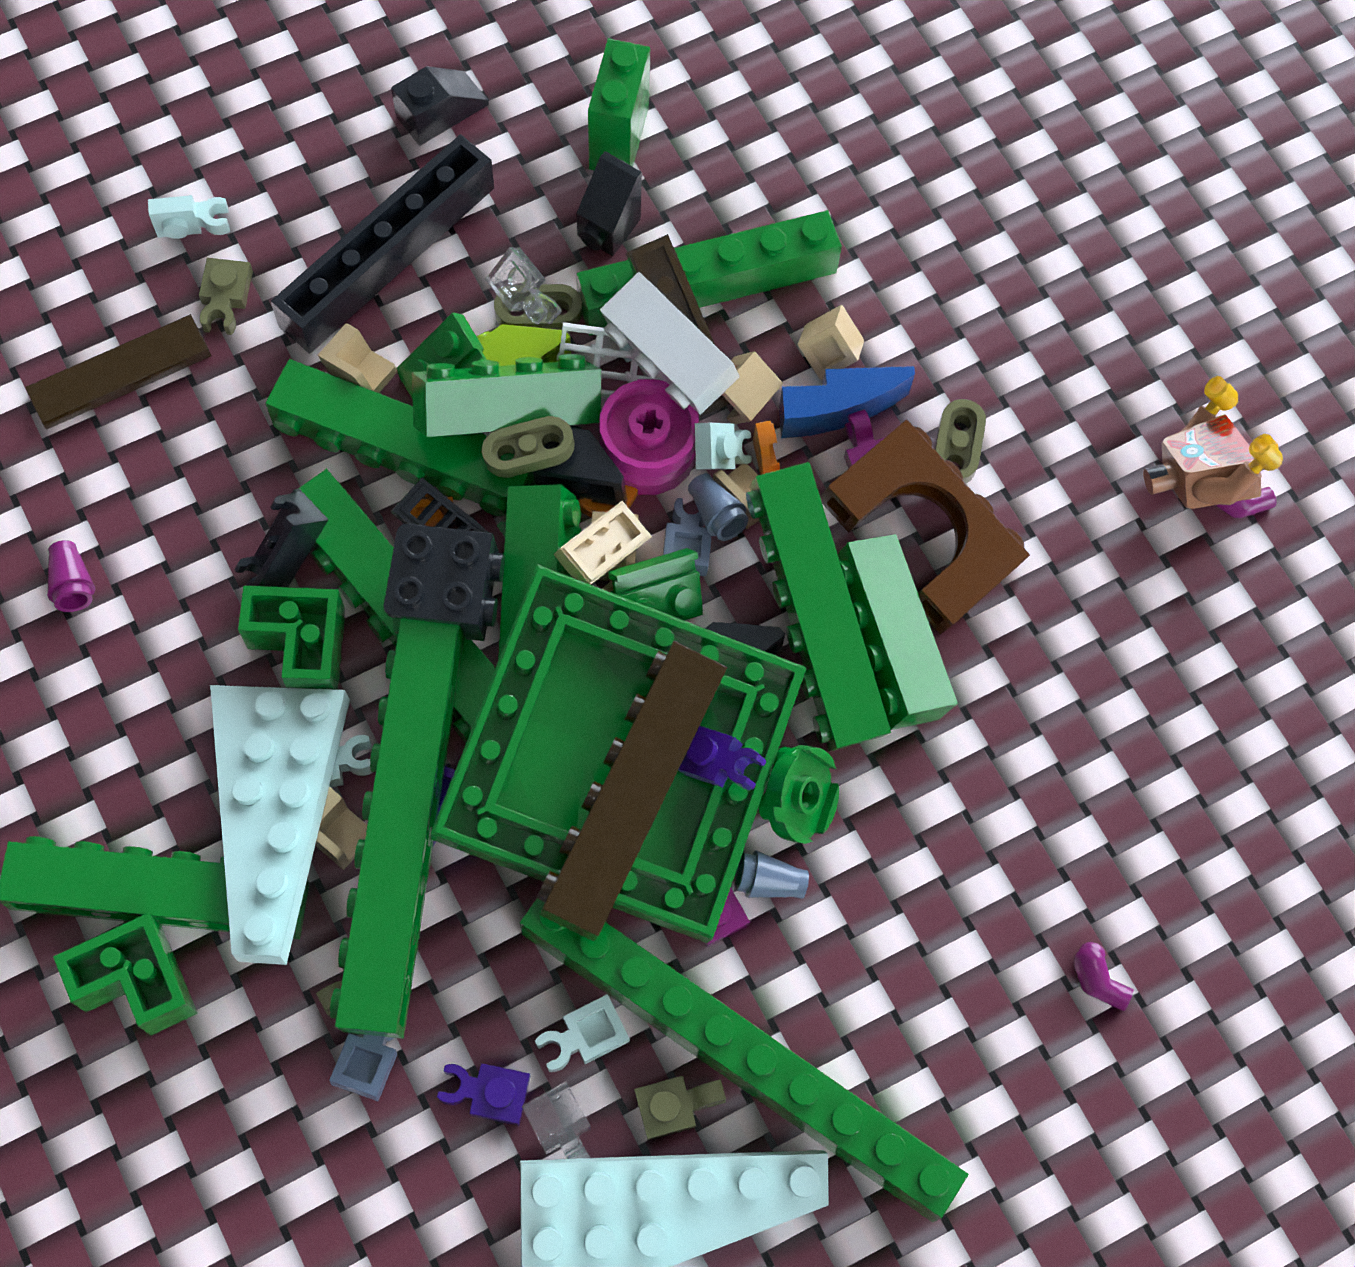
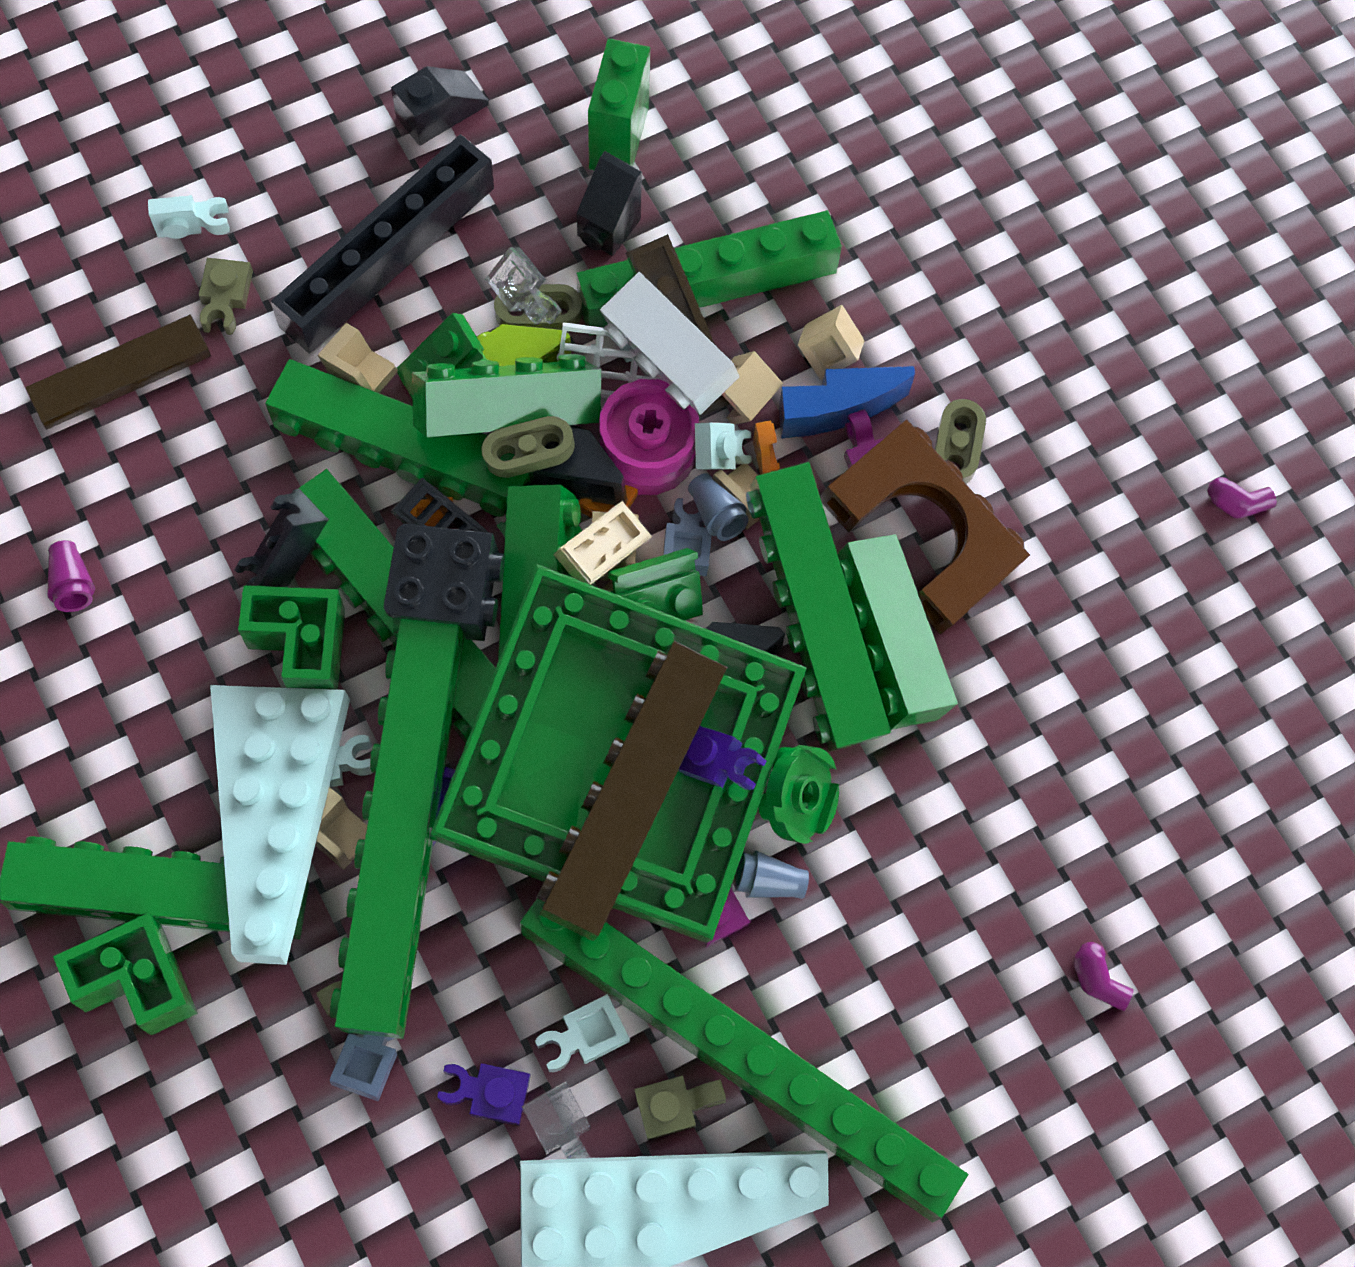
torso [1143,376,1283,509] -> none

